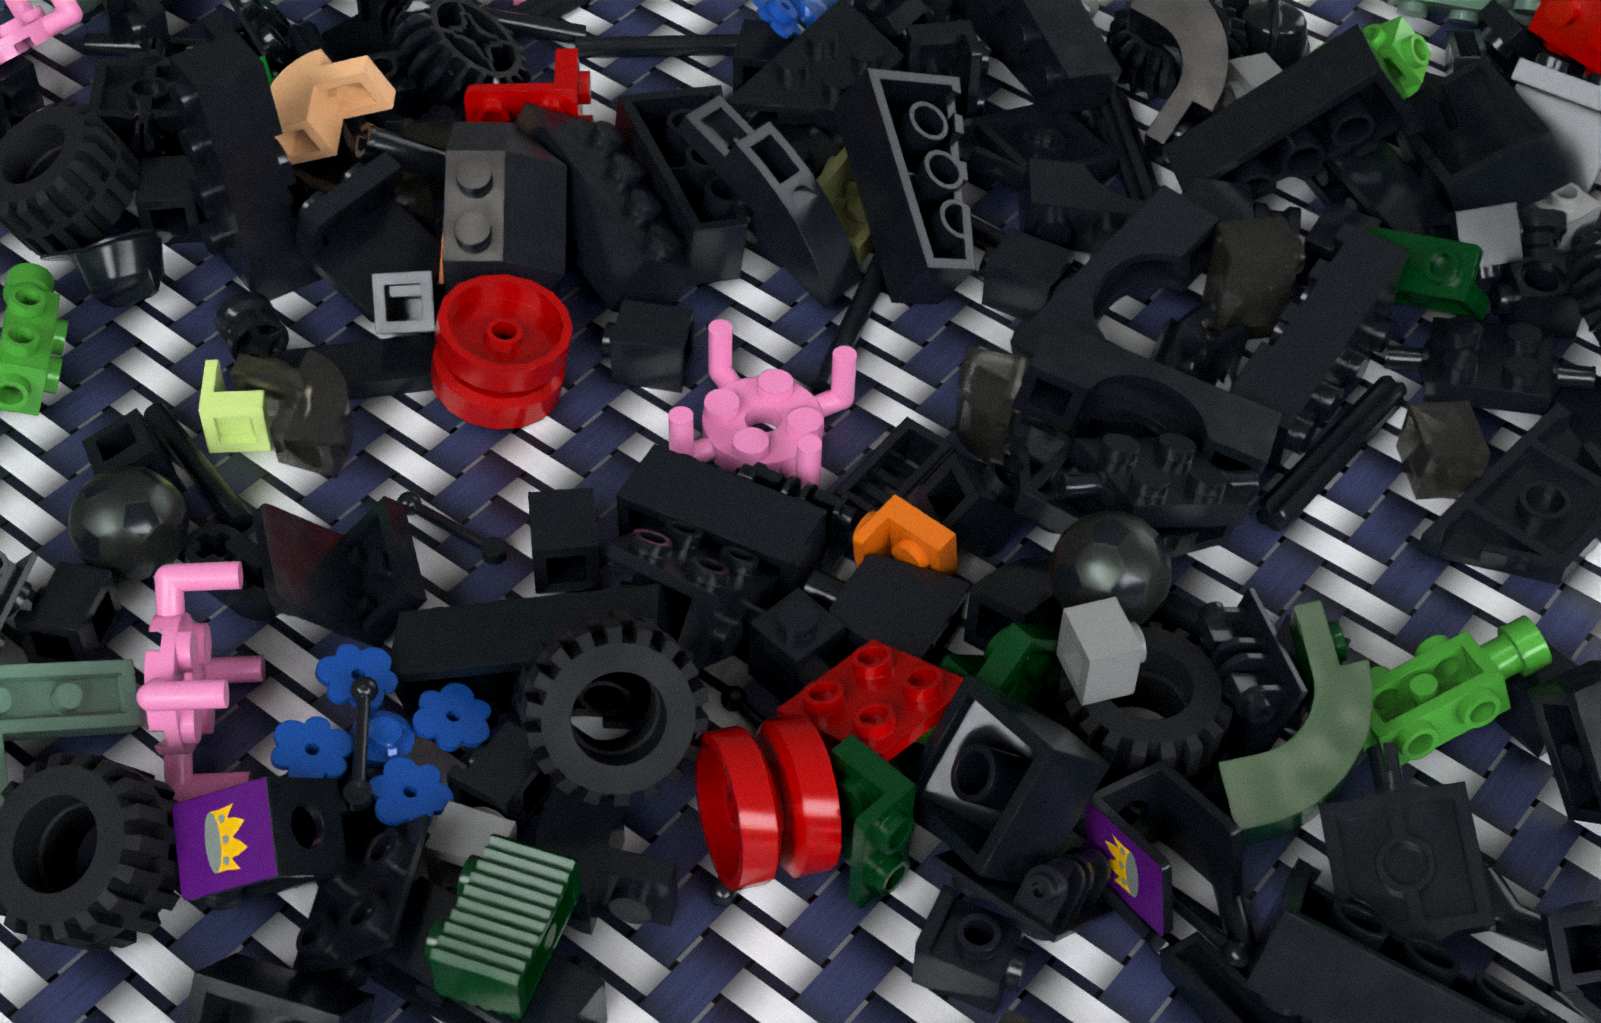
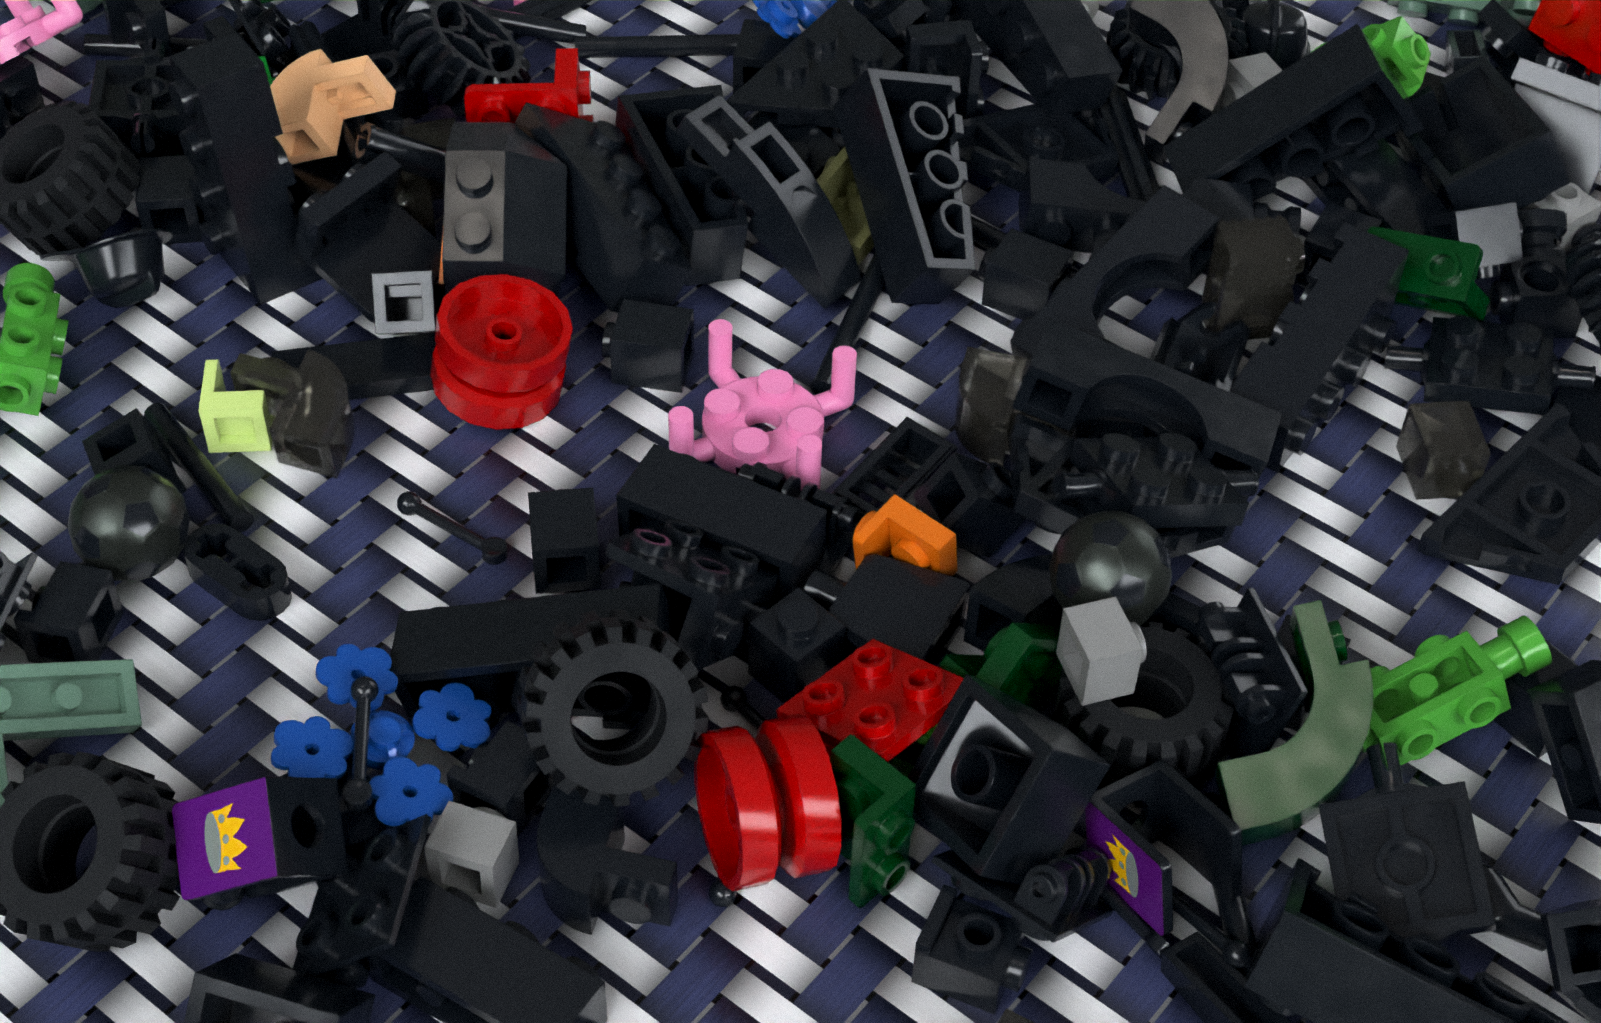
bright pink plate [136,561,266,802] -> none
black wheel [215,292,289,368] -> none
black bracket [253,496,427,647] -> none
dark green brick [424,834,581,1020] -> none
black axle [1256,375,1407,531] -> none

